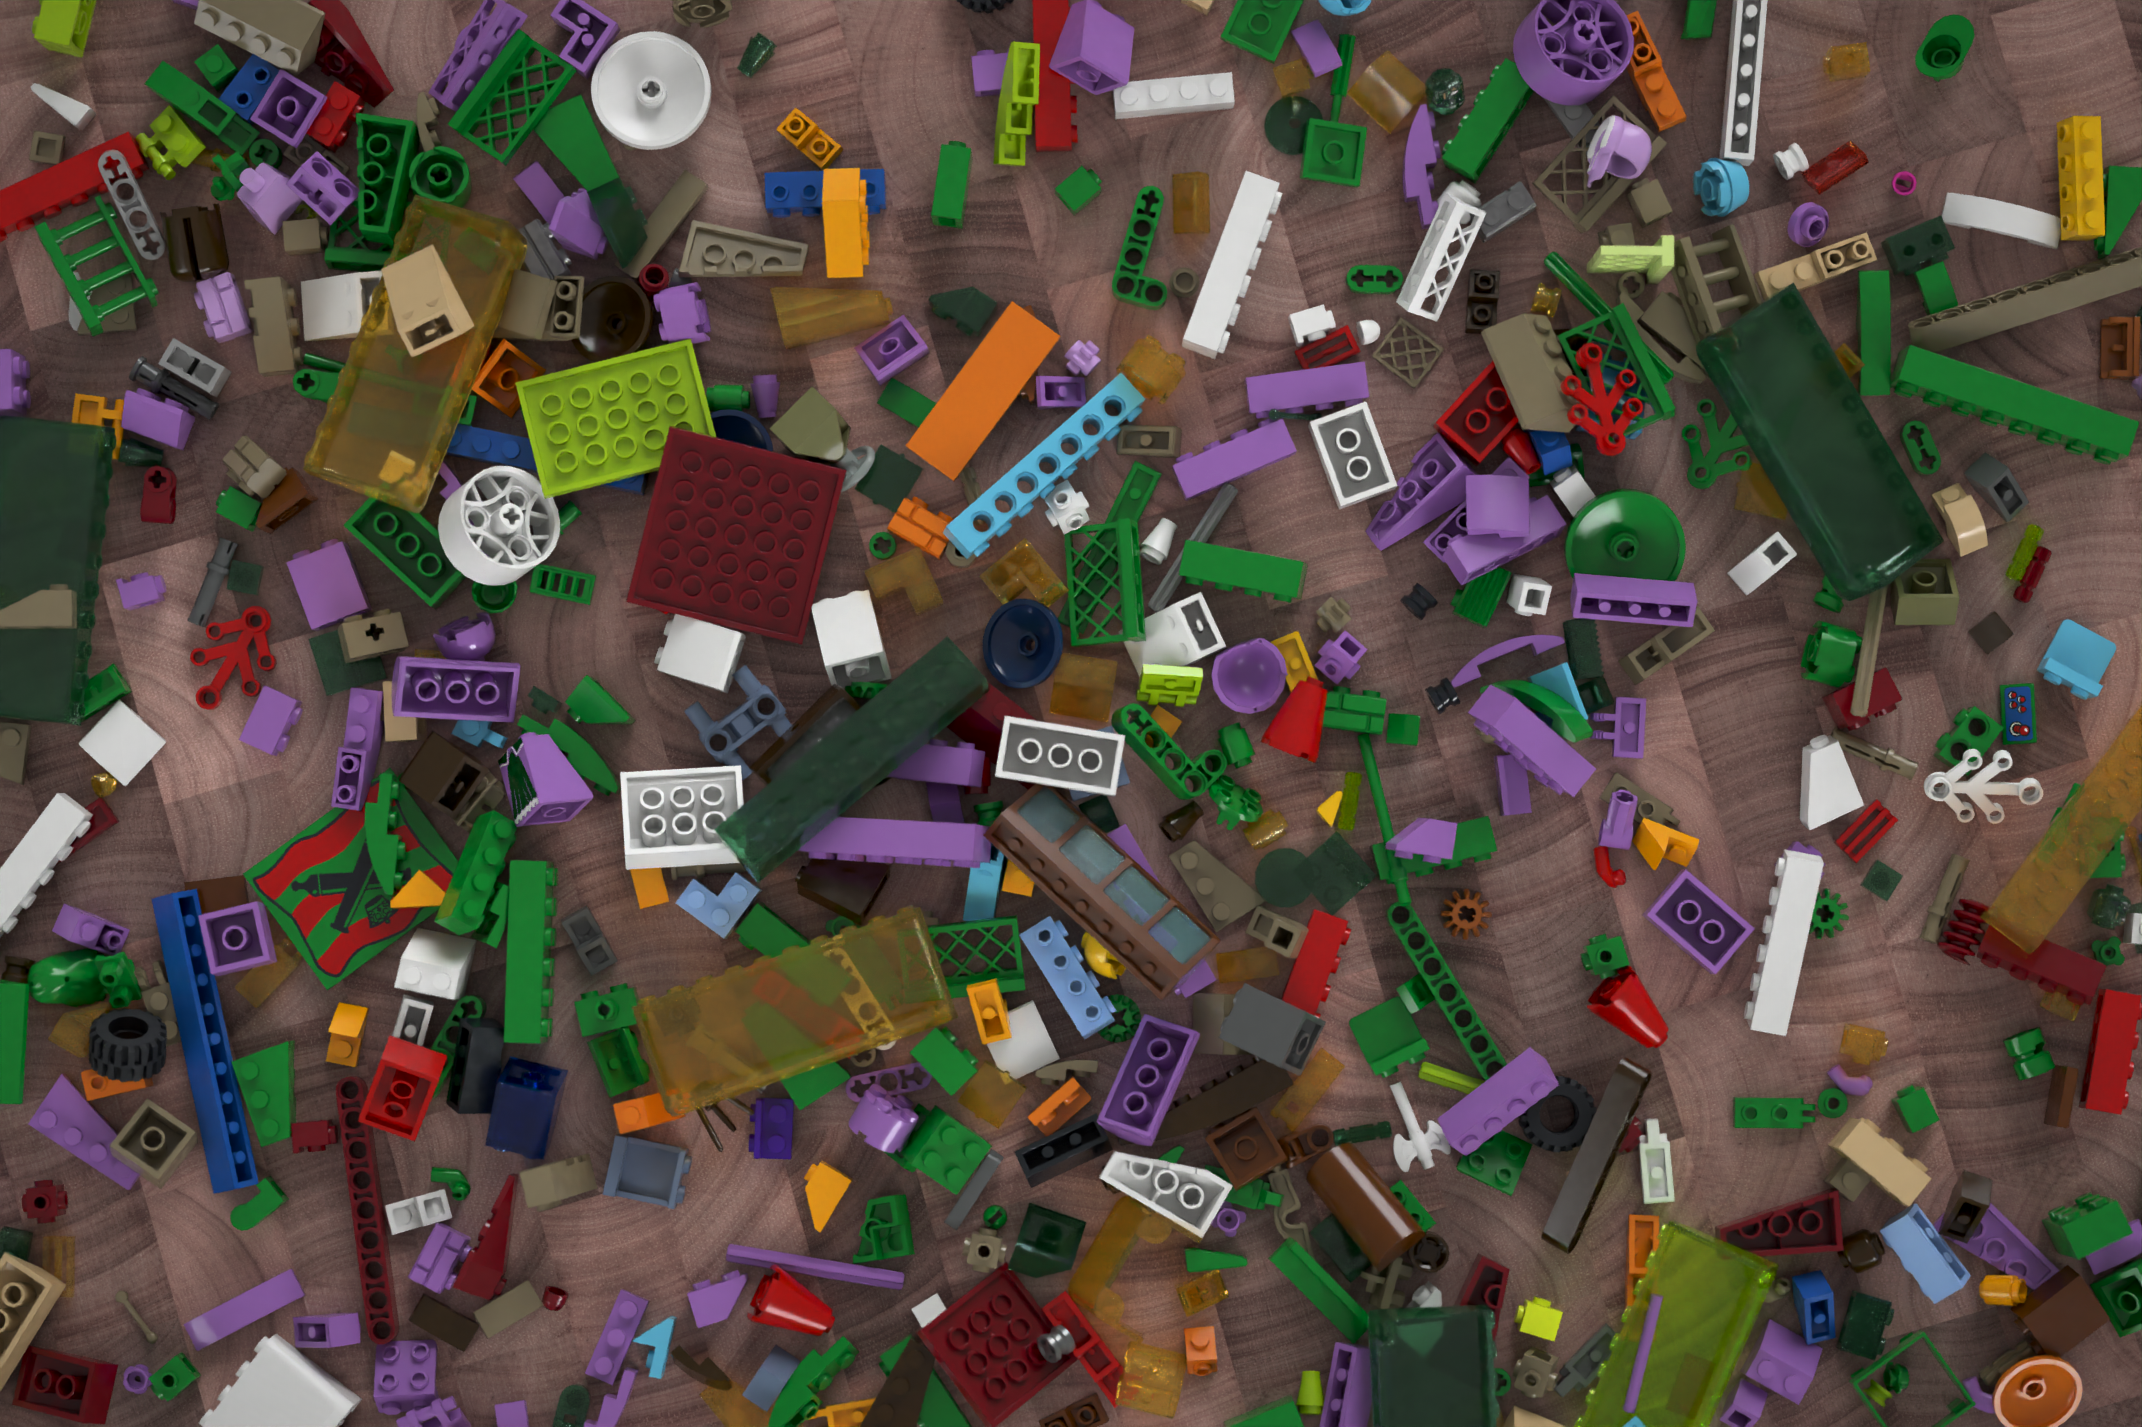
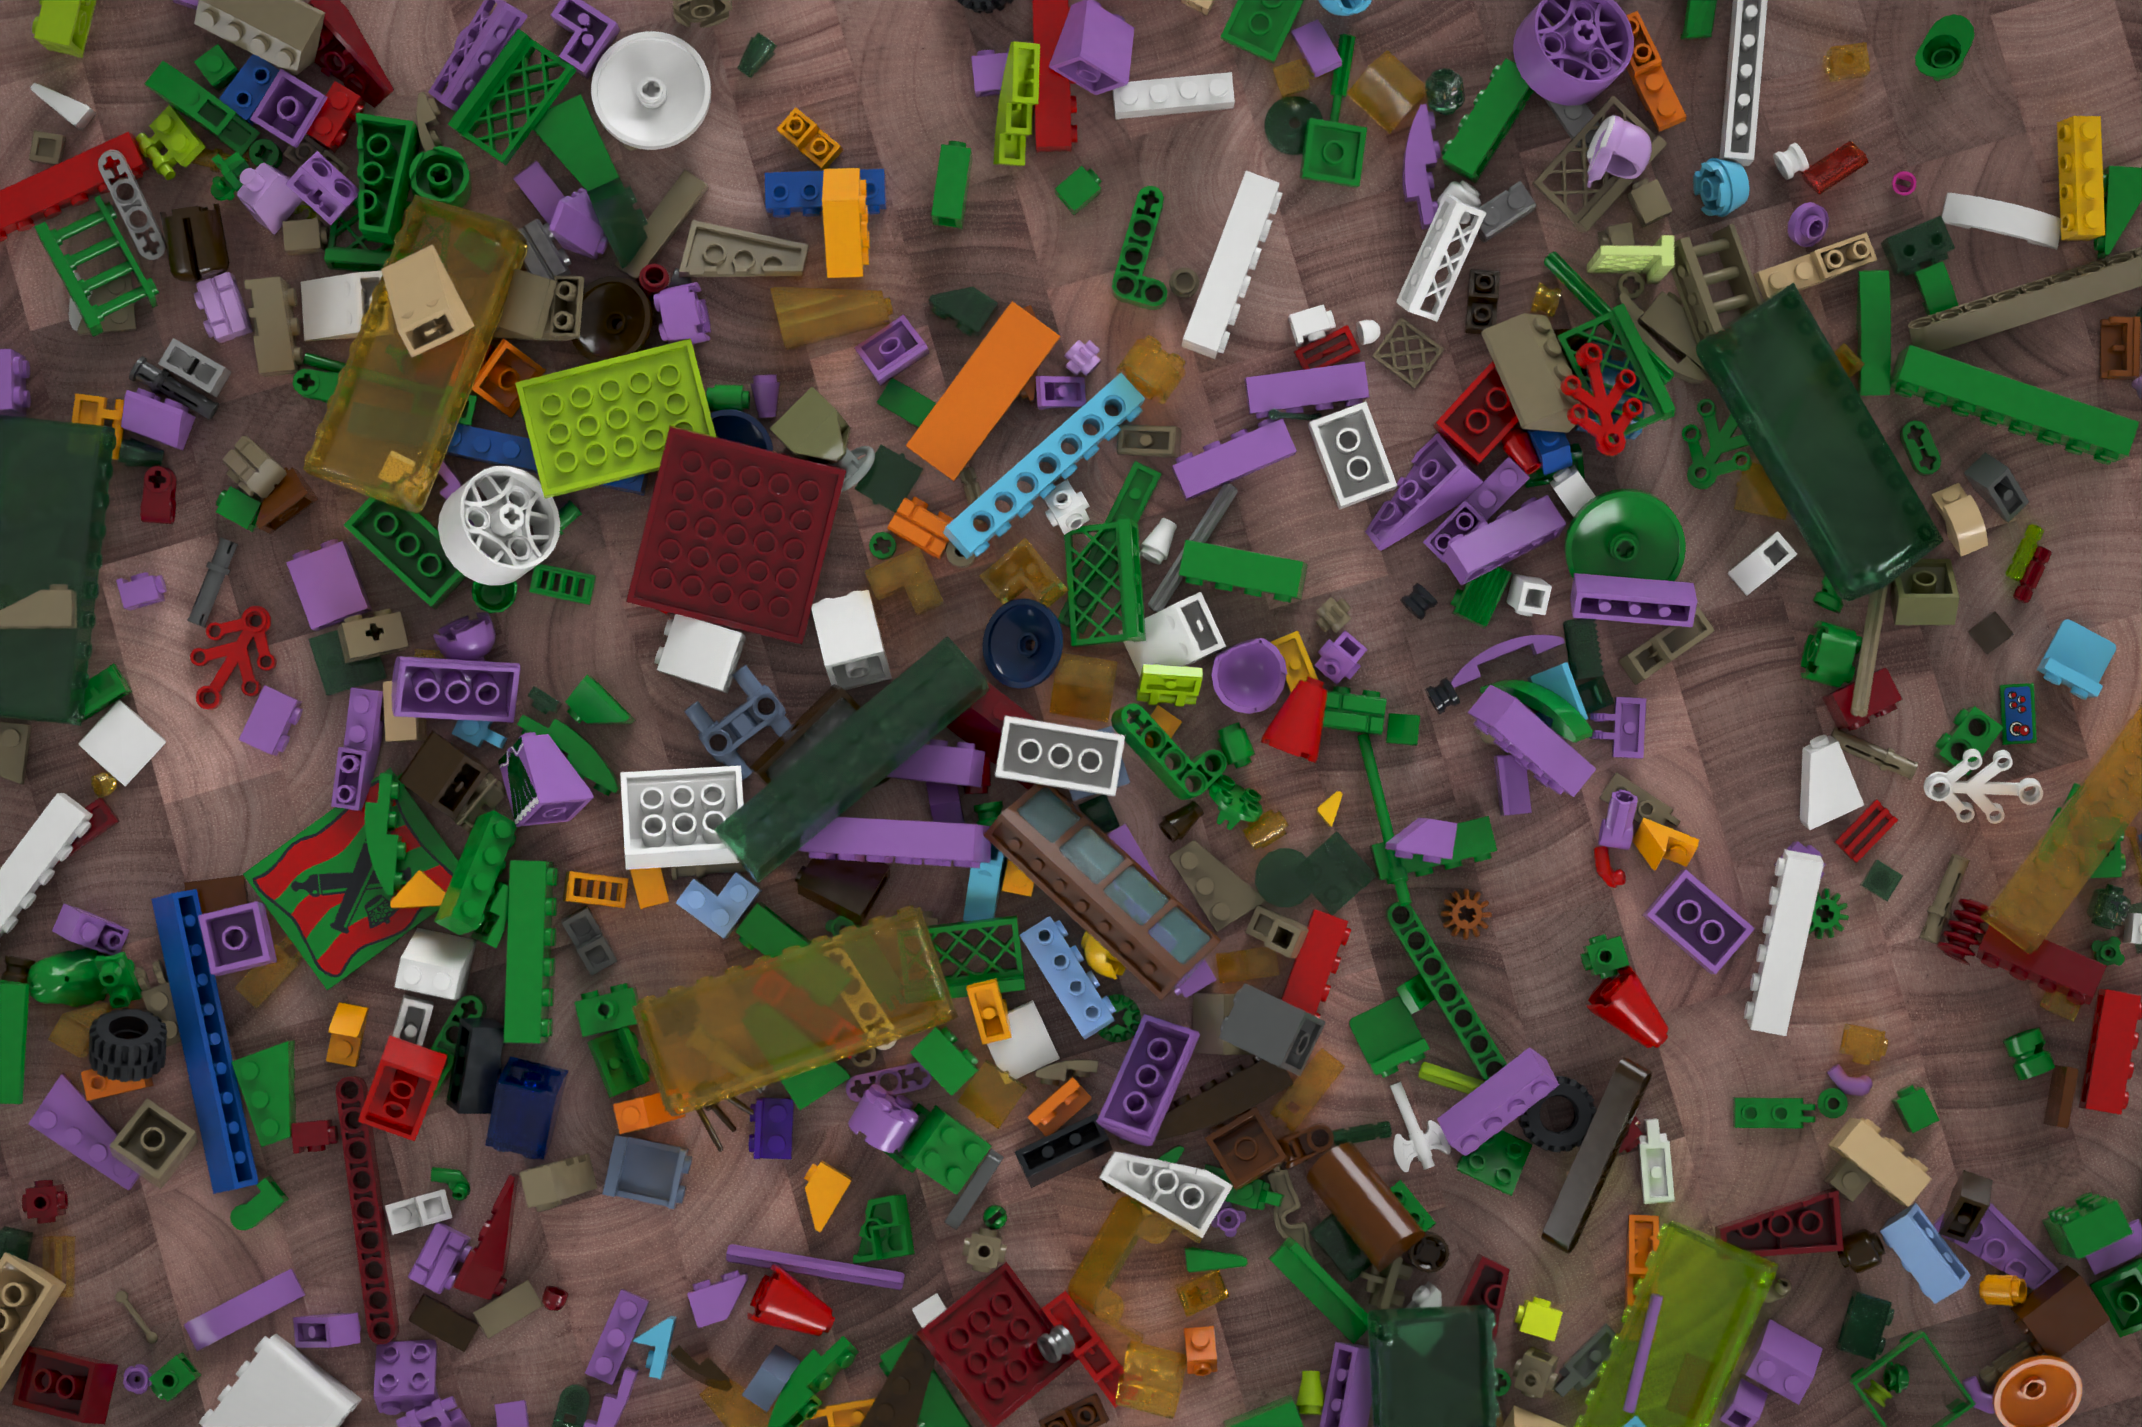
clear green plate [226,560,264,596] -> none
green gear [845,682,893,700] -> none
clear green slope [1007,1203,1086,1278] -> none
clear yellow slope [1172,171,1210,234] -> none
clear neon green axle [1338,772,1362,831] -> none
green beam [1346,265,1403,294] -> none
medium lavender slope [1466,475,1530,538] -> none
blue slope [1792,1270,1836,1345] -> none
none -> light orange slope [563,871,629,908]

